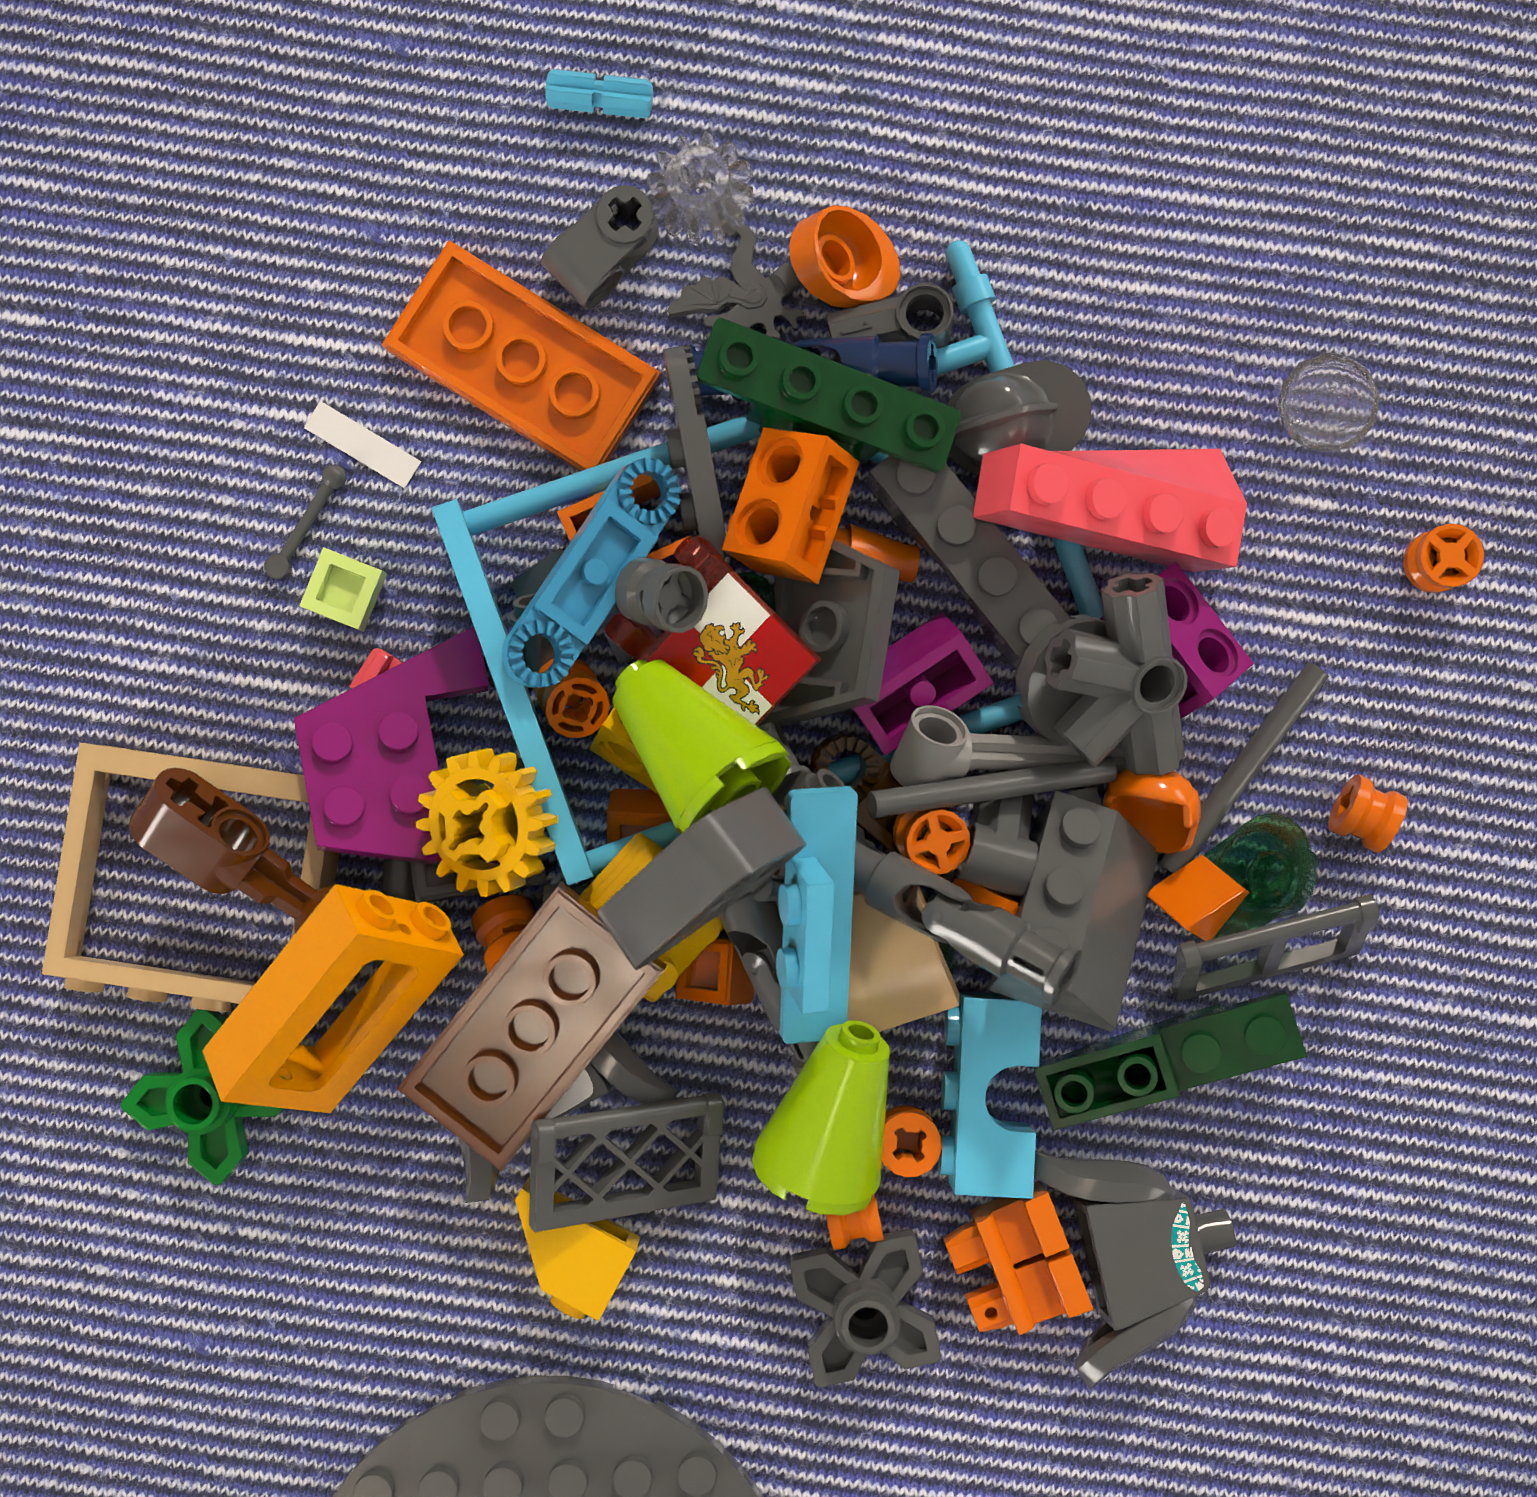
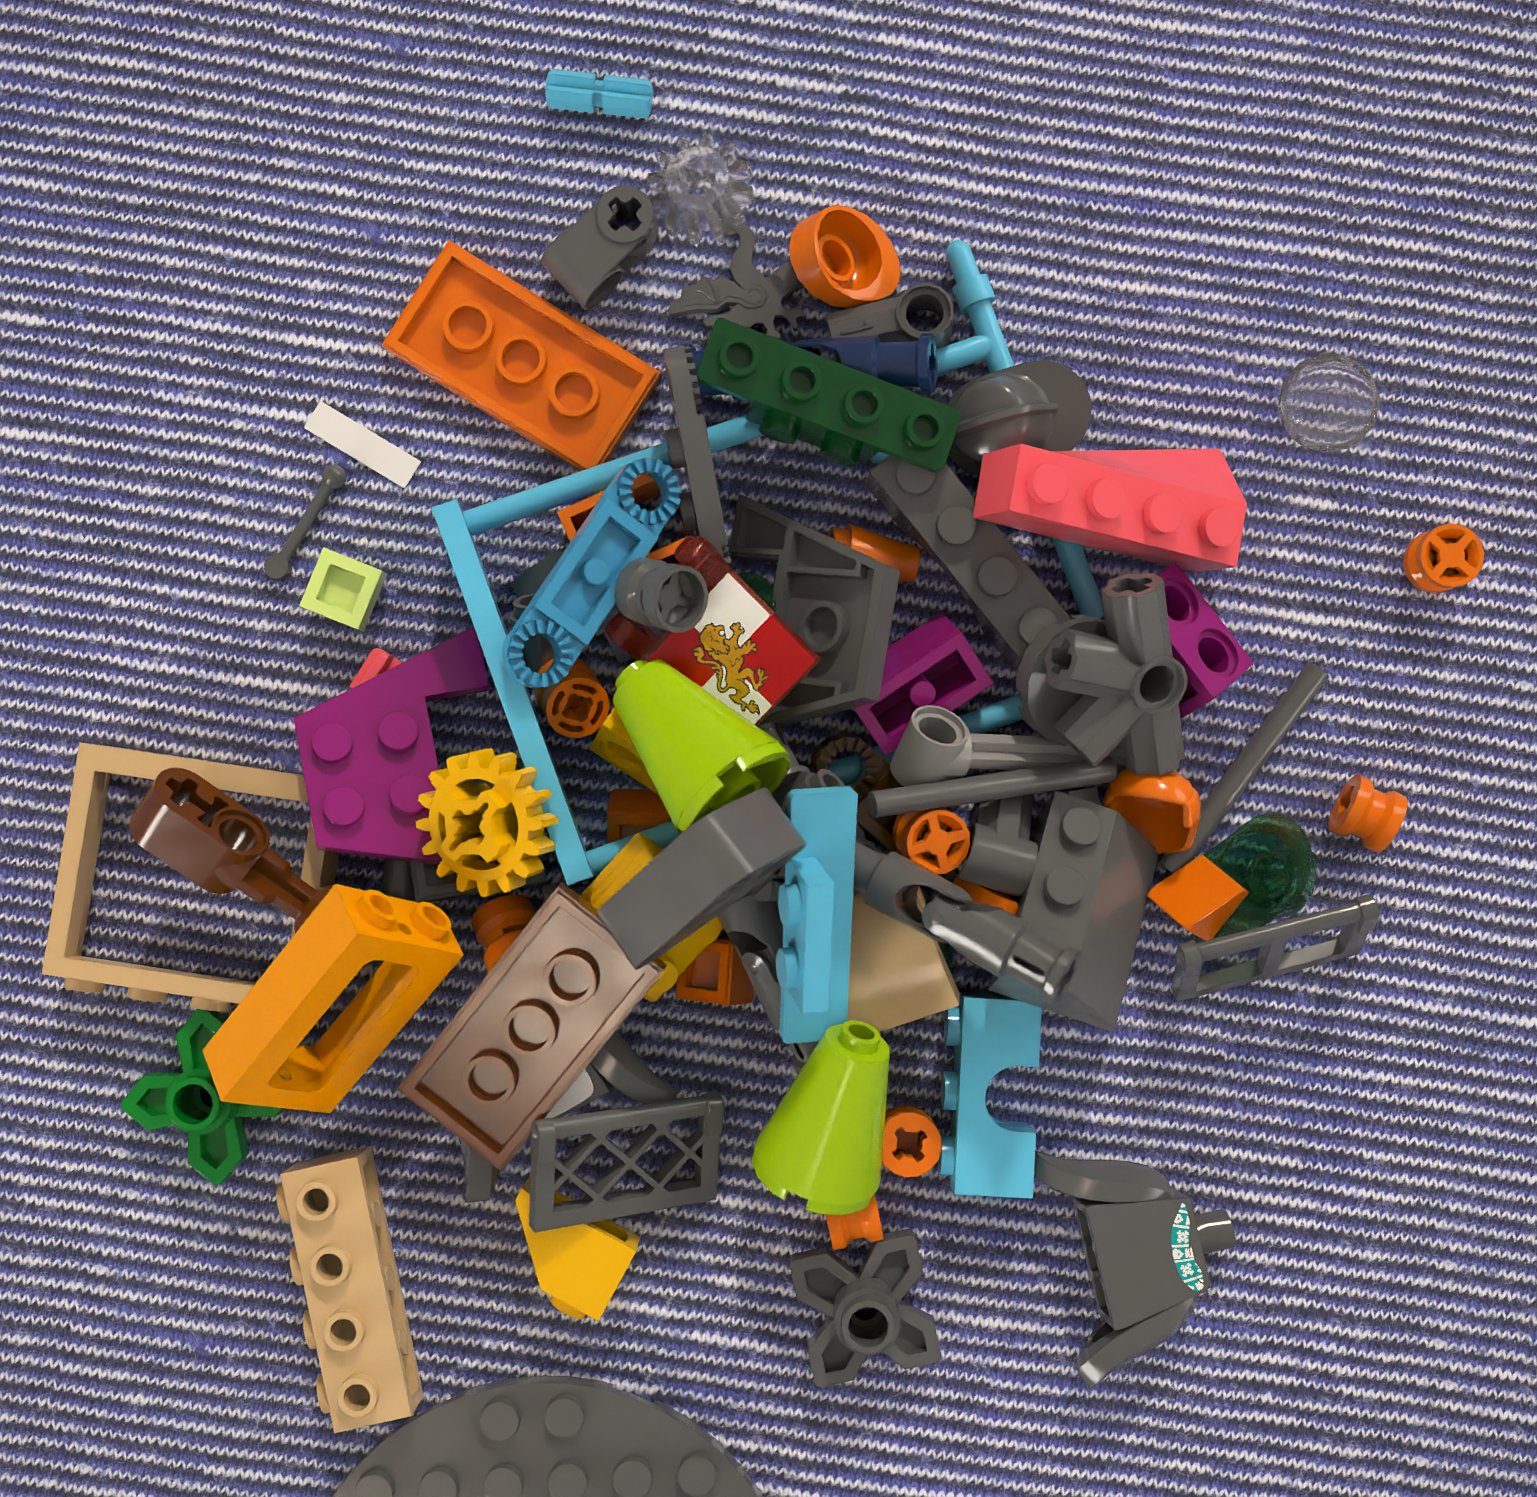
orange brick [721,427,860,584] -> none
orange hips [943,1180,1094,1335] -> none
dark green slope [1034,990,1307,1130] -> none
none -> tan brick [276,1146,424,1433]

